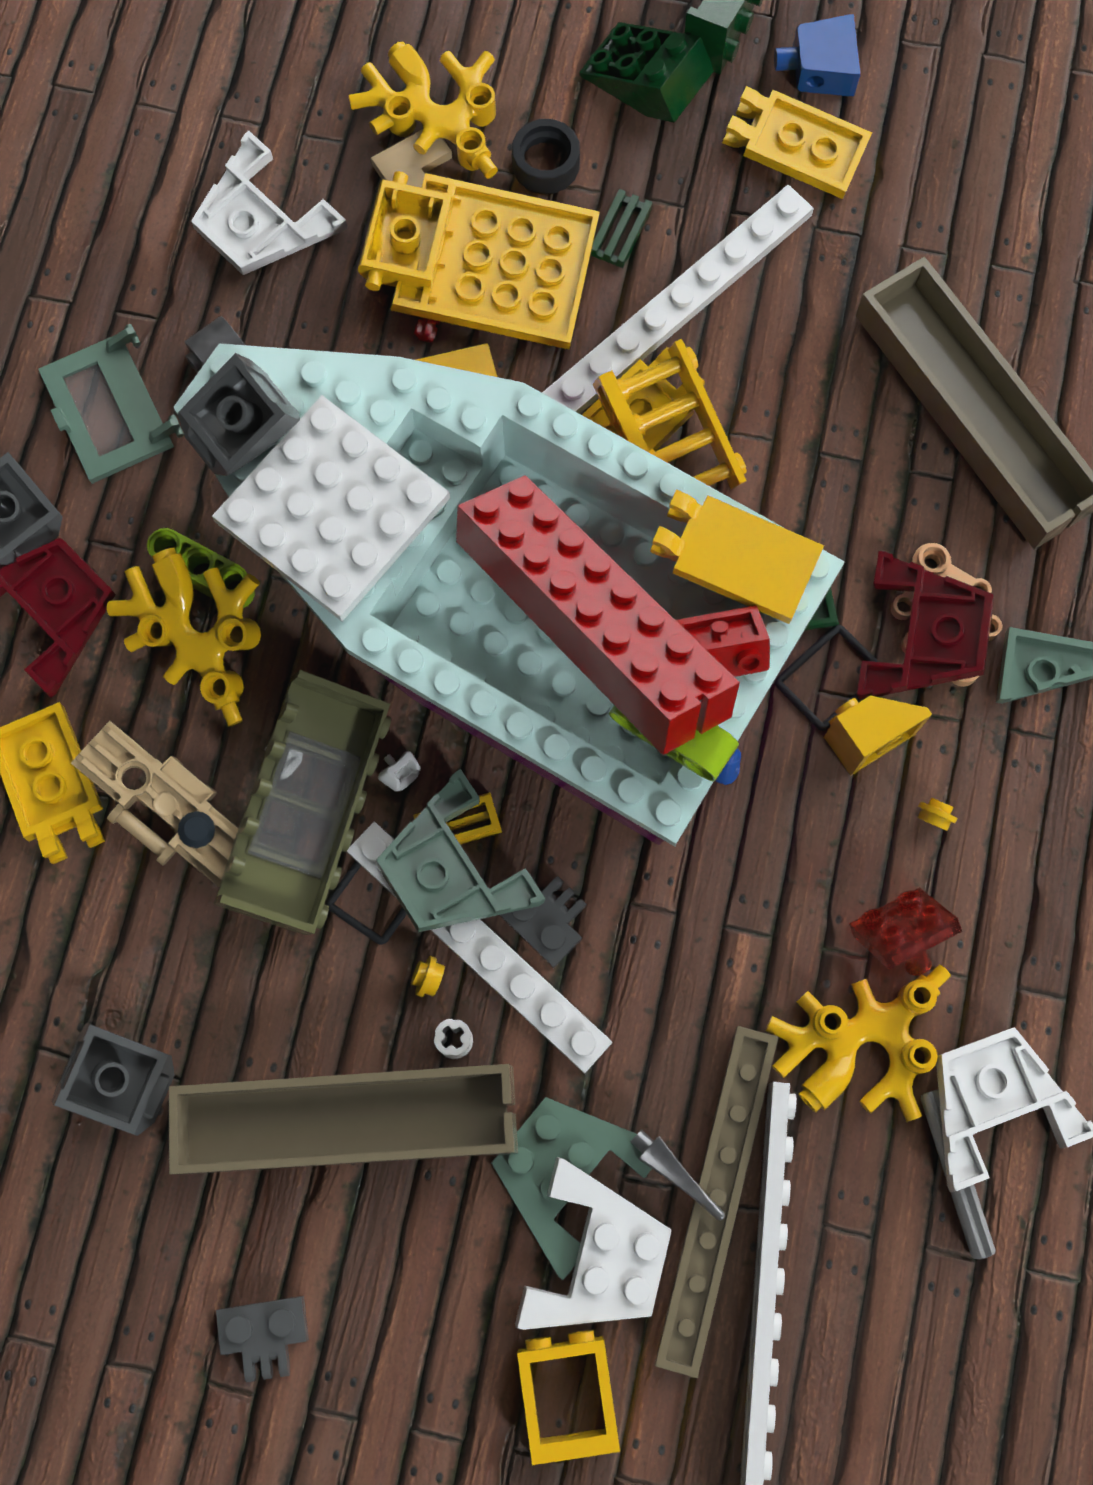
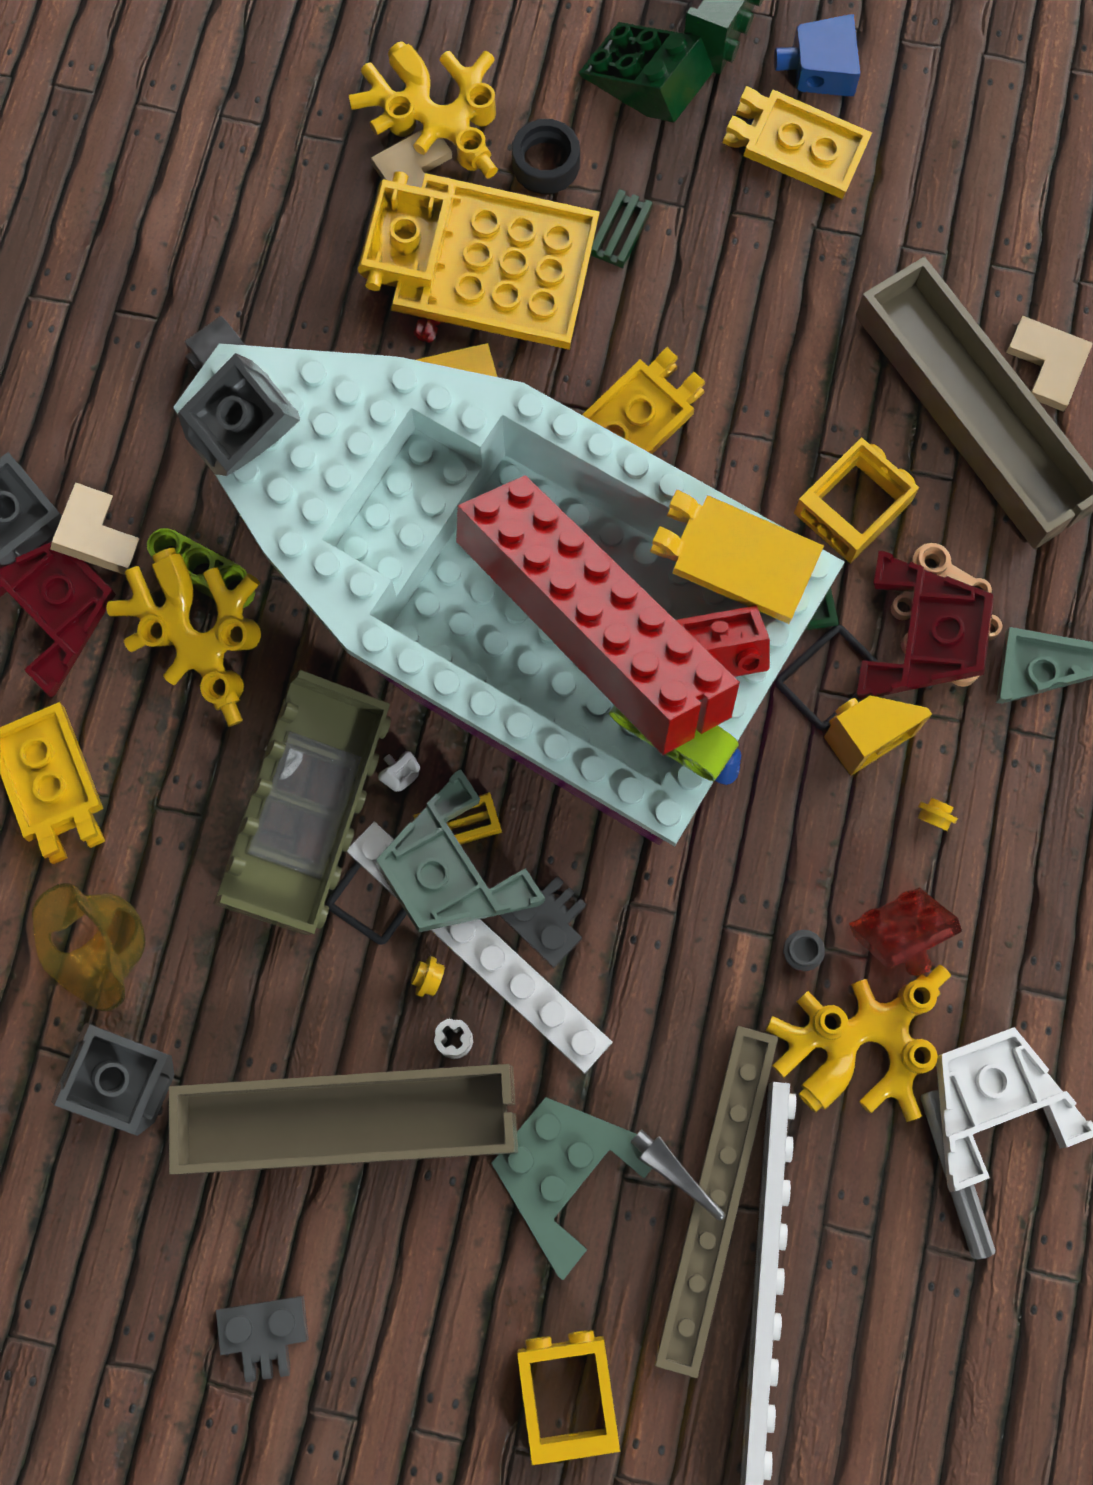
sand green piece [38,324,184,484] -> none
tan piece [71,721,238,887] -> none
white wing [191,131,348,275] -> none
white plate [212,395,450,622] -> none
white wing [515,1157,672,1330] -> none
white plate [542,185,814,414] -> none
yellow fence [593,339,747,489] -> none
none -> clear yellow piece [32,883,146,1011]
none -> tan tile [50,482,139,575]
none -> dark grey plate [783,930,825,971]
none -> yellow window [794,437,920,564]
none -> tan tile [1006,316,1093,412]

